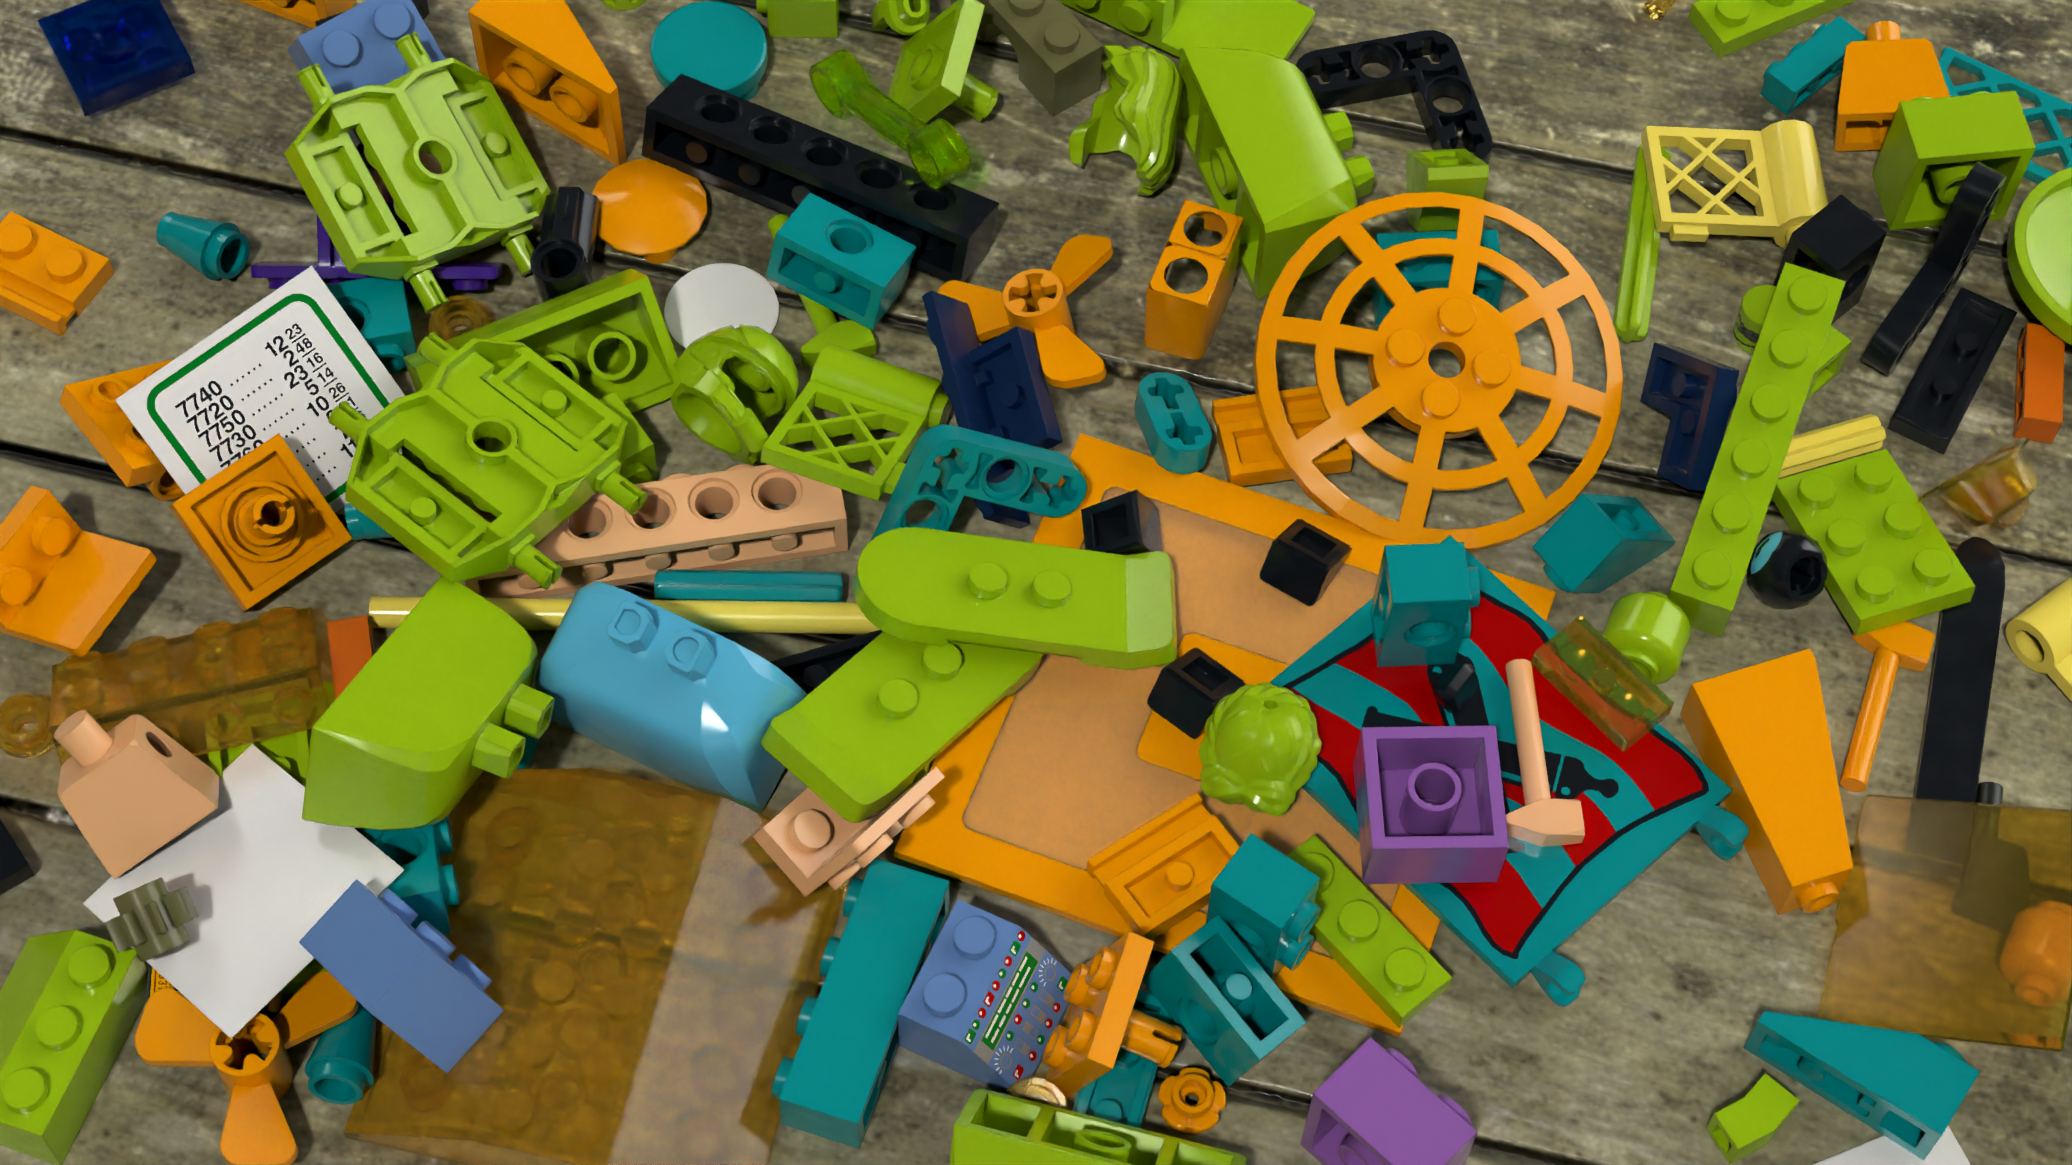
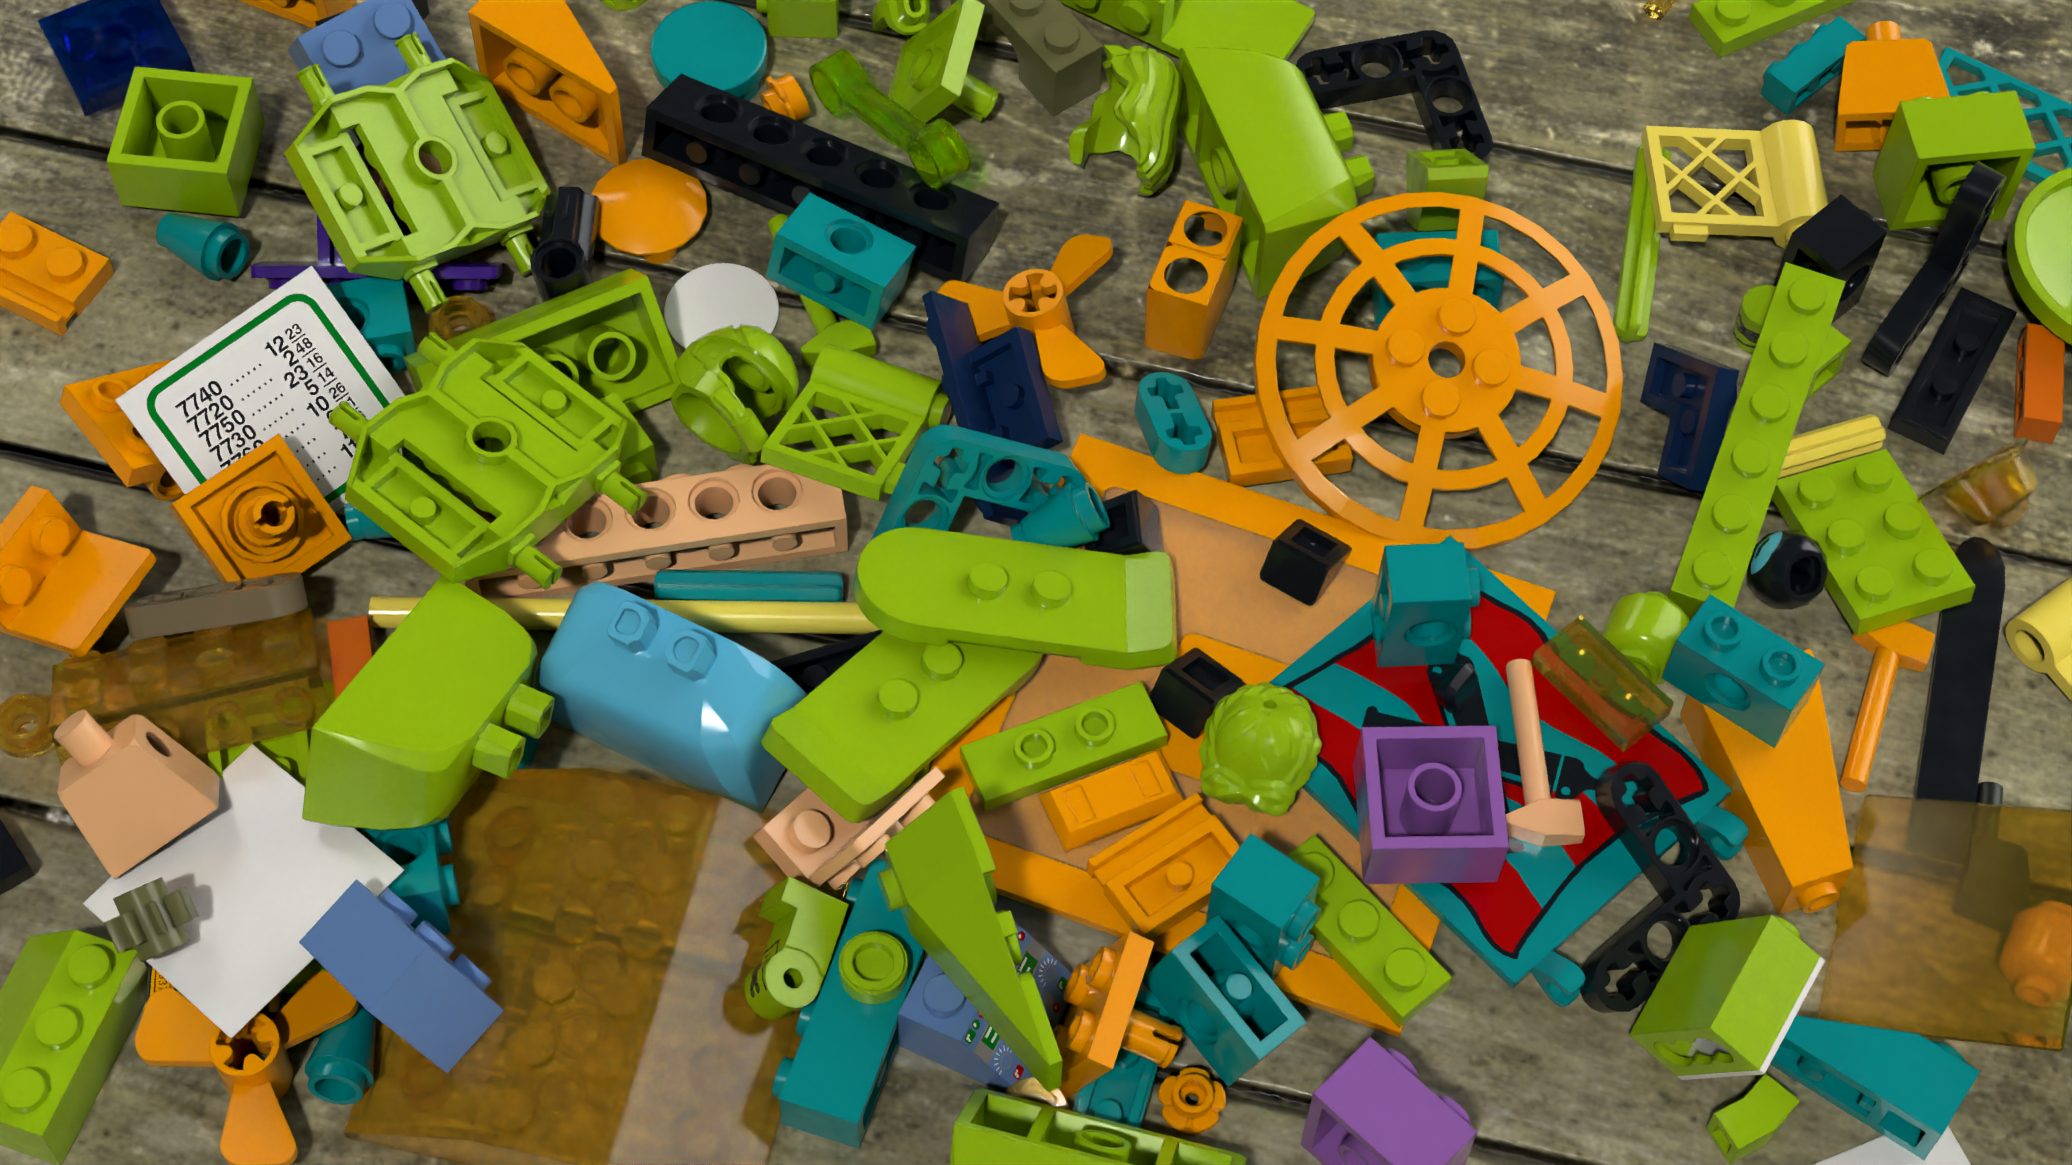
teal slope [1532,493,1676,593] -> none
none -> lime brick [106,66,265,217]
none -> dark tan beam [123,572,309,639]
none -> lime leg [744,876,849,1020]
none -> light orange plate [760,73,810,121]
none -> lime tile [839,931,908,1005]
none -> lime wedge [877,787,1063,1092]
none -> lime plate [960,681,1168,812]
none -> teal cone [1010,482,1110,548]
none -> light orange tile [1038,749,1184,852]
none -> black beam [1580,762,1741,1013]
none -> lime piece [1629,915,1825,1080]
none -> teal brick [1662,594,1825,748]

